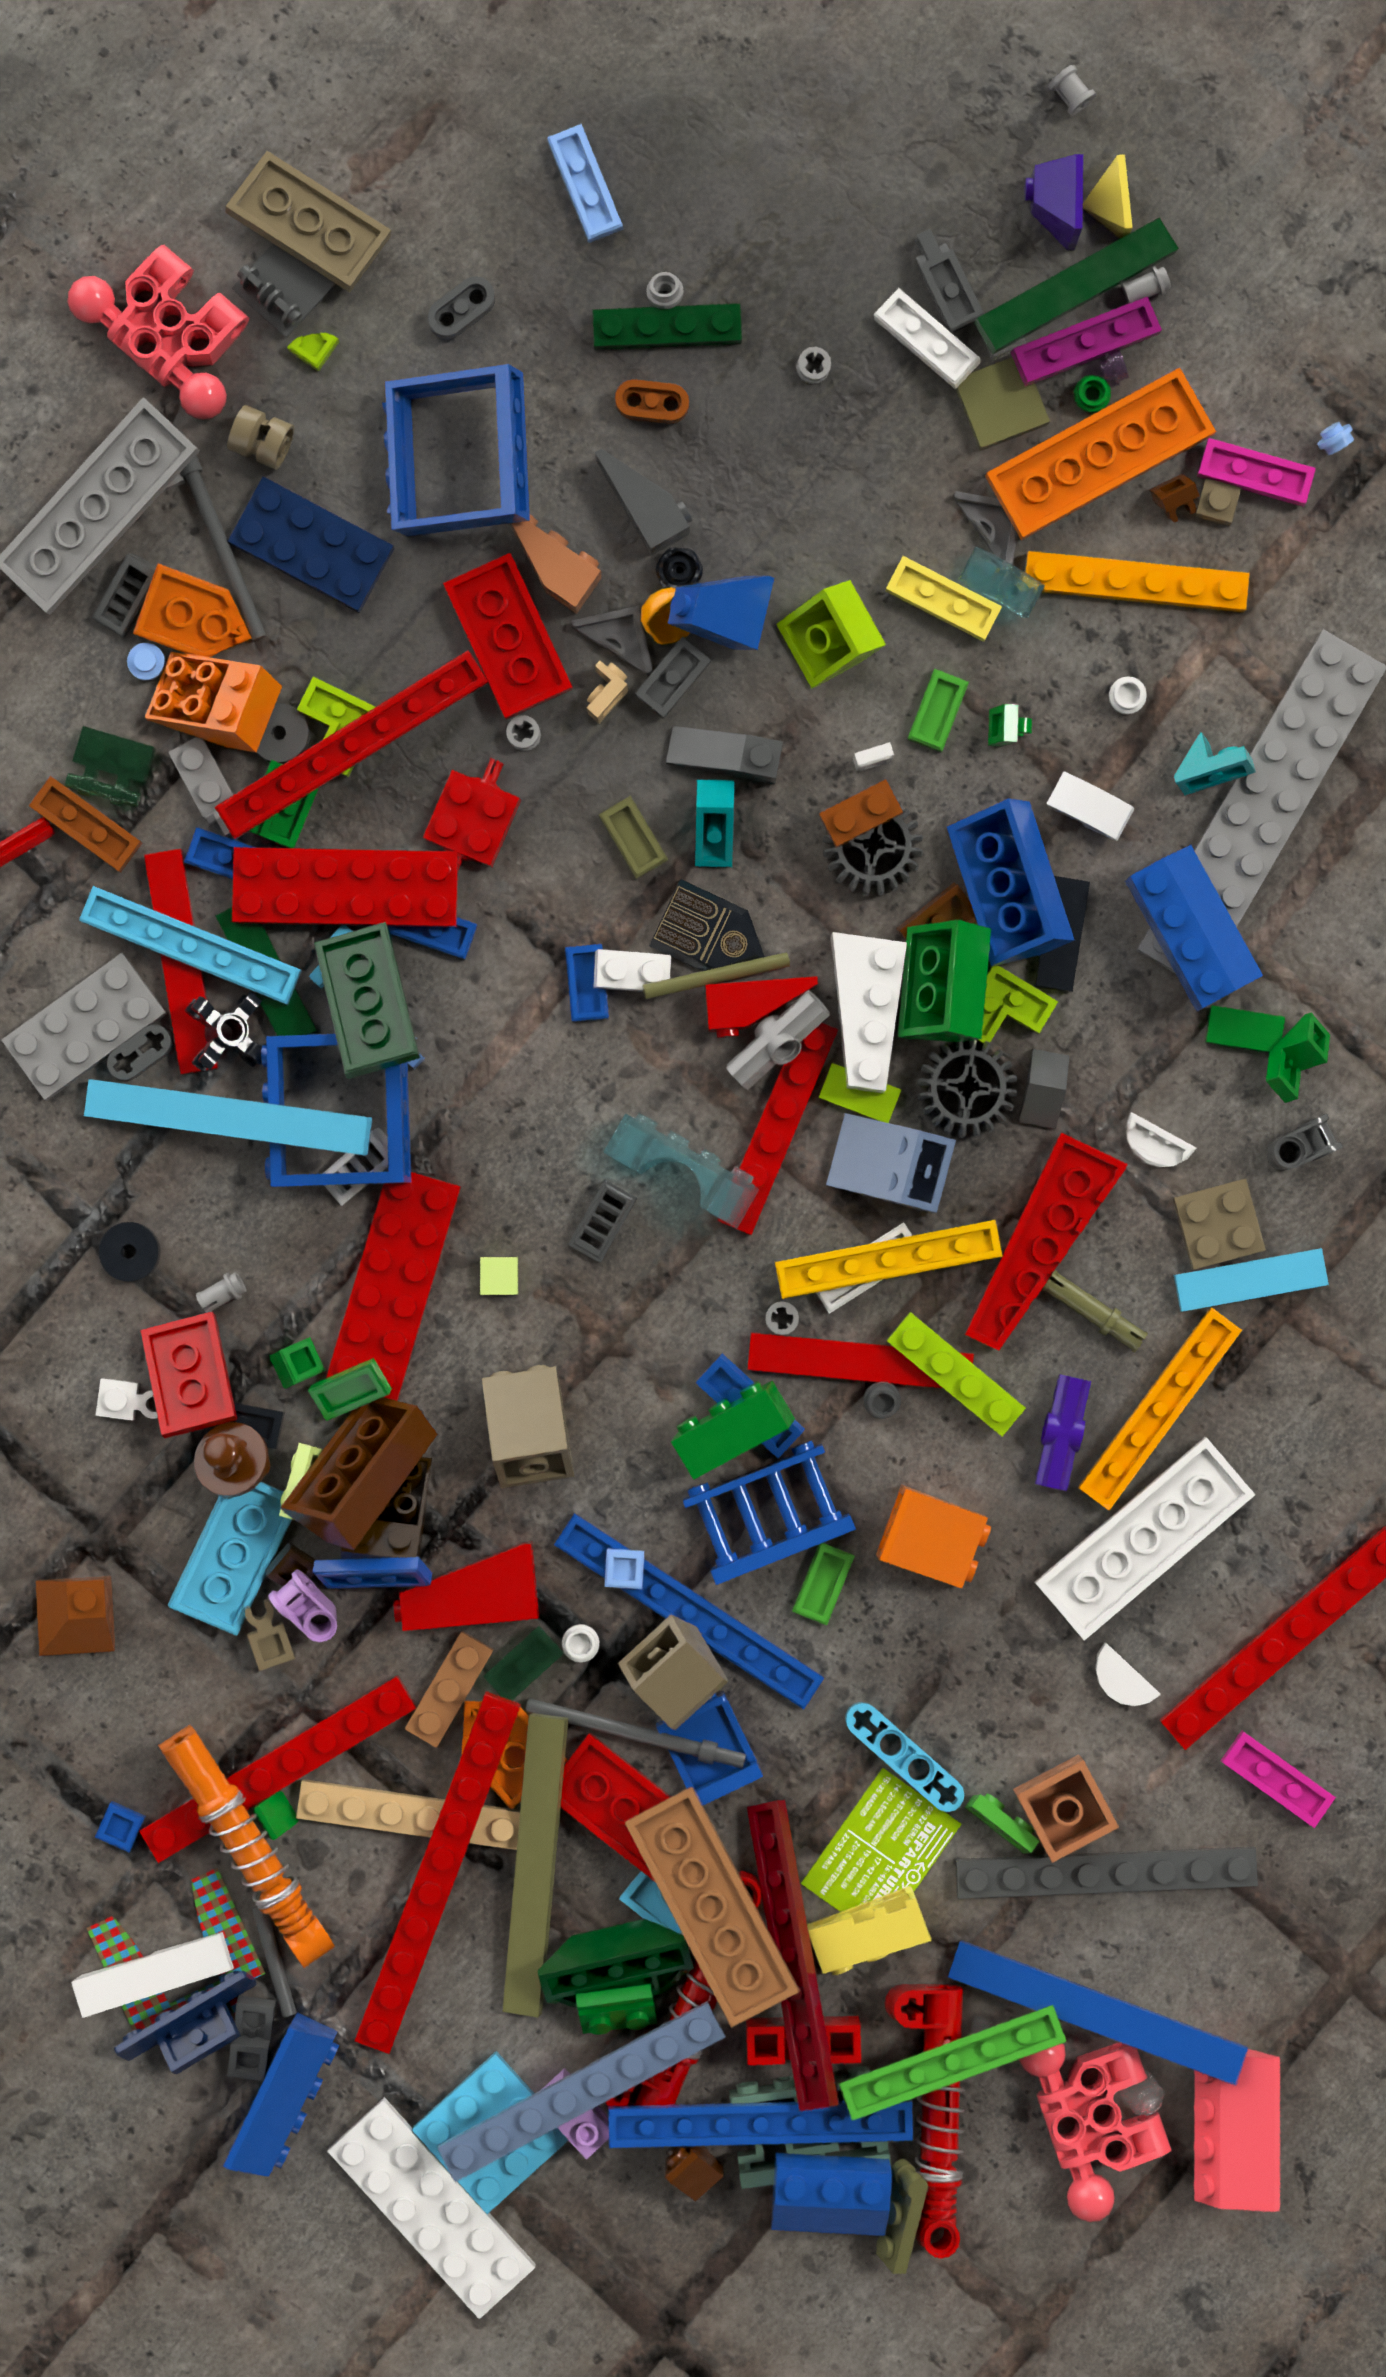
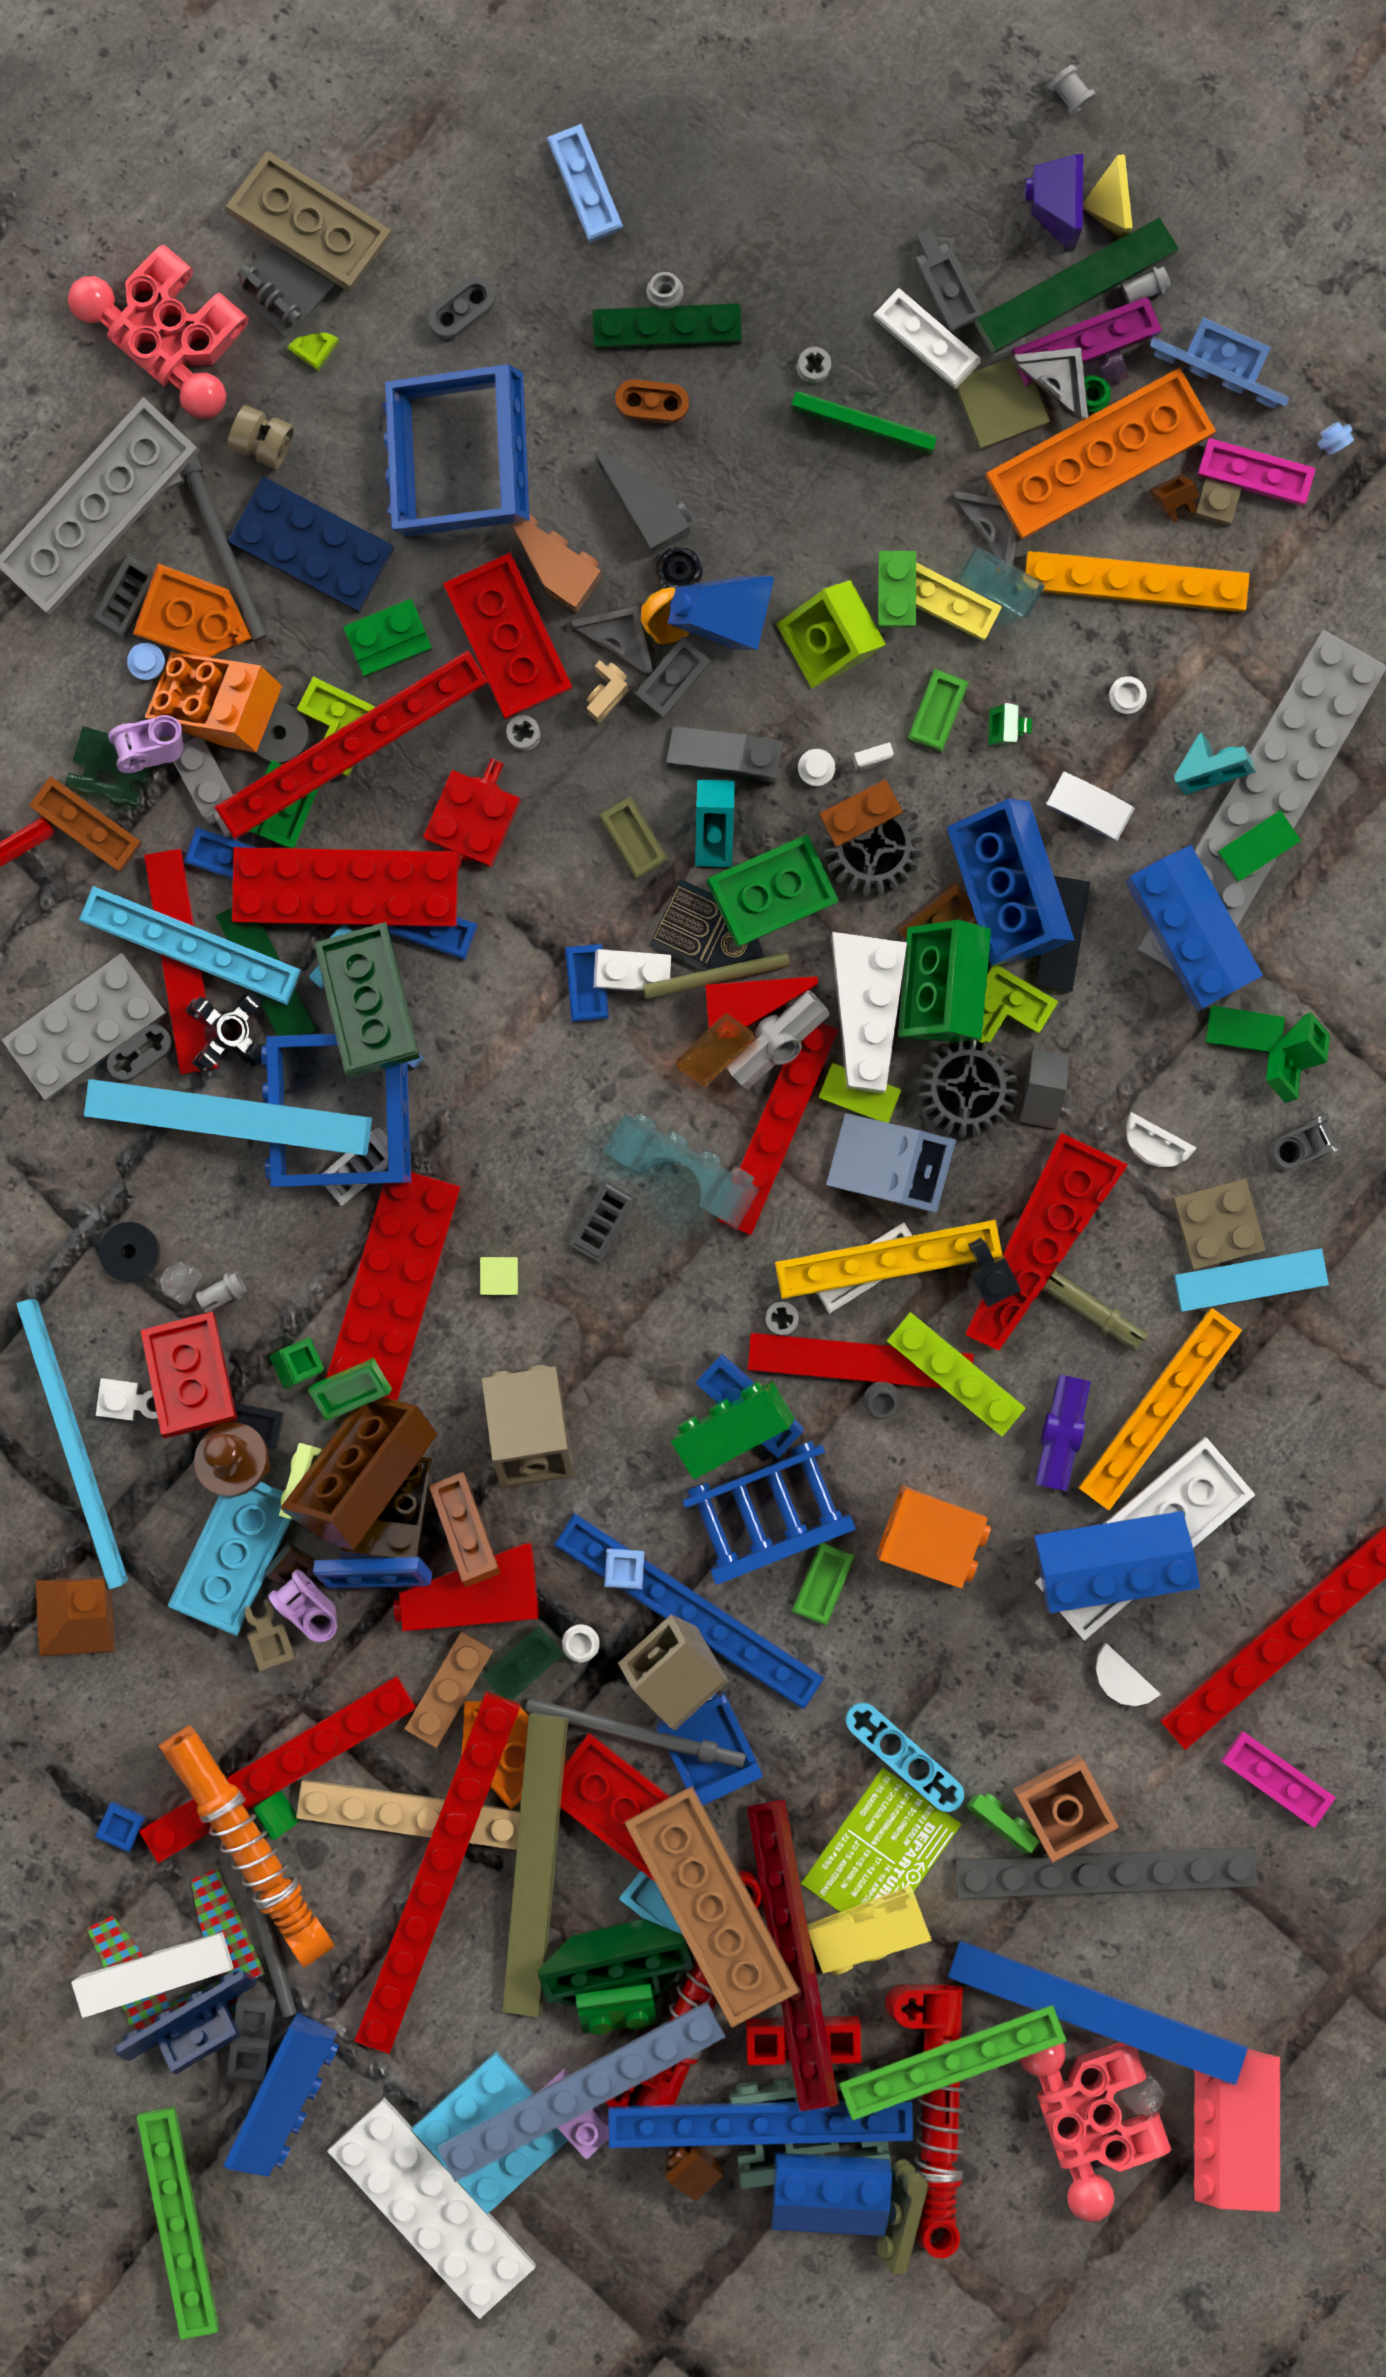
none -> medium azure tile [16,1299,128,1589]
none -> lavender piece [108,715,184,773]
none -> bright green plate [137,2106,219,2340]
none -> clear plate [161,1262,203,1306]
none -> green plate [343,598,433,678]
none -> dark orange plate [429,1472,501,1587]
none -> clear orange tile [676,1013,755,1087]
none -> green plate [706,834,839,948]
none -> green tile [791,391,937,455]
none -> white plate [798,749,835,787]
none -> bright green plate [878,551,916,628]
none -> black plate [968,1237,1021,1307]
none -> flat silver tile [1011,348,1088,419]
none -> blue slope [1034,1511,1200,1613]
none -> medium blue bracket [1150,317,1289,409]
none -> green tile [1216,810,1301,883]

